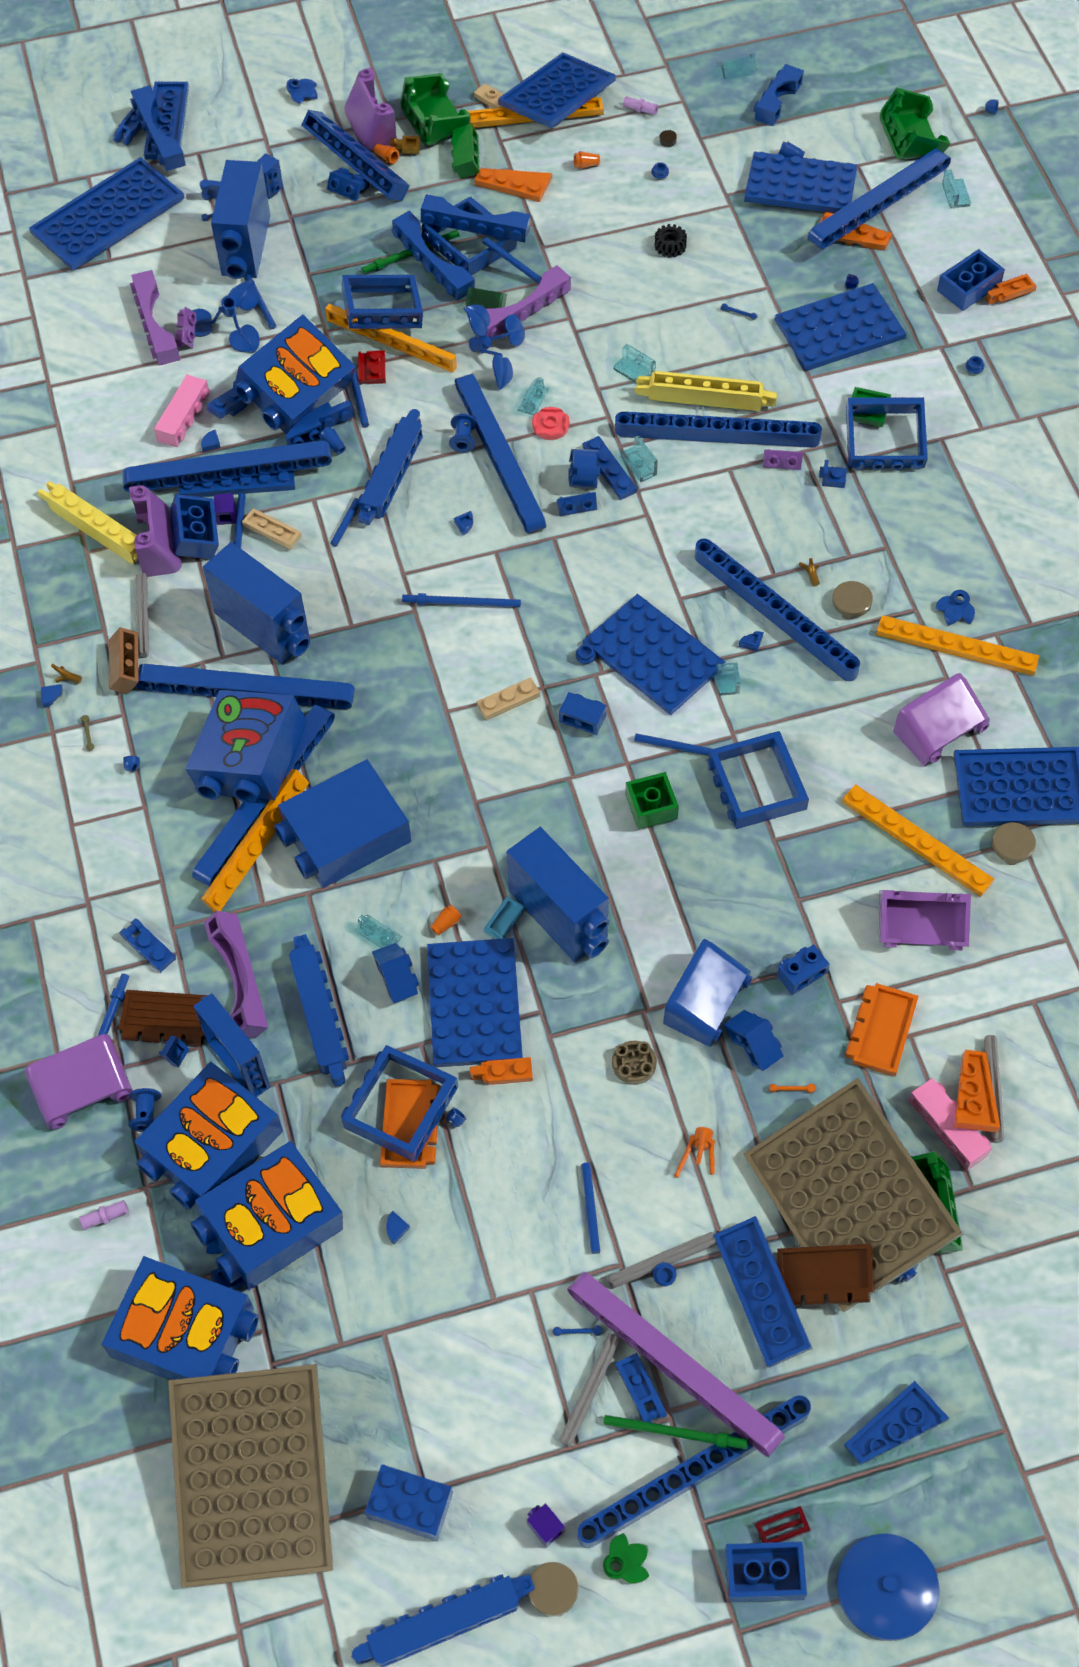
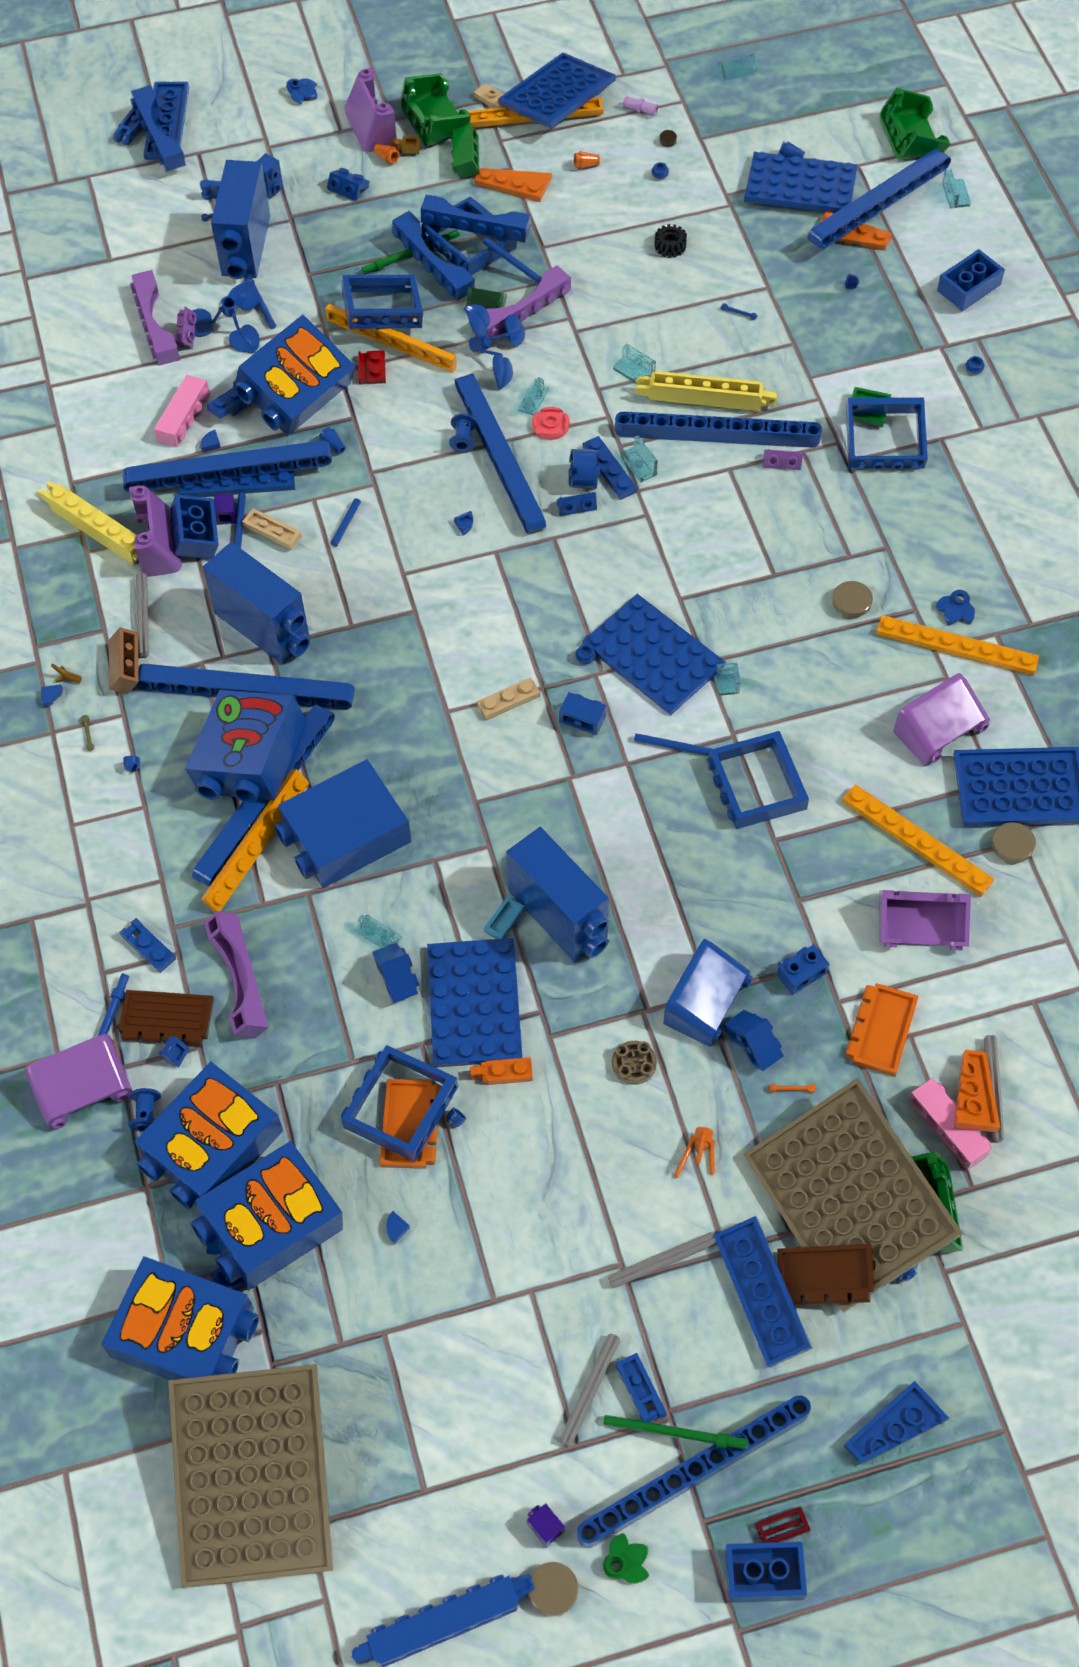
blue plate [29,157,185,270] -> none
lavender pin [79,1200,129,1230] -> none
blue window [193,993,271,1097] -> none
blue slope [286,400,354,445] -> none
blue hinge [289,934,350,1087] -> none
blue brick [301,110,410,201] -> none
blue bar [351,369,369,428] -> none
blue hinge [358,409,423,525] -> none
blue brick [365,1464,453,1542] -> none
blue bar [402,593,521,607] -> none
orange cone [430,904,462,936] -> none
blue hinge [552,1325,602,1336] -> none
medium lavender beam [567,1272,785,1457] -> none
blue bar [581,1162,600,1254] -> none
green brick [625,772,679,829] -> none
blue plate [653,1262,676,1286] -> none
blue beam [695,538,860,681] -> none
blue tile [739,631,764,652] -> none
blue arch [754,64,804,126] -> none
blue plate [774,283,906,371] -> none
pearl gold bar [799,558,820,586] -> none
blue bracket [819,460,847,488] -> none
blue dish [837,1534,939,1641] -> none
blue hinge [985,99,999,114] -> none
orange hinge [985,274,1037,304] -> none

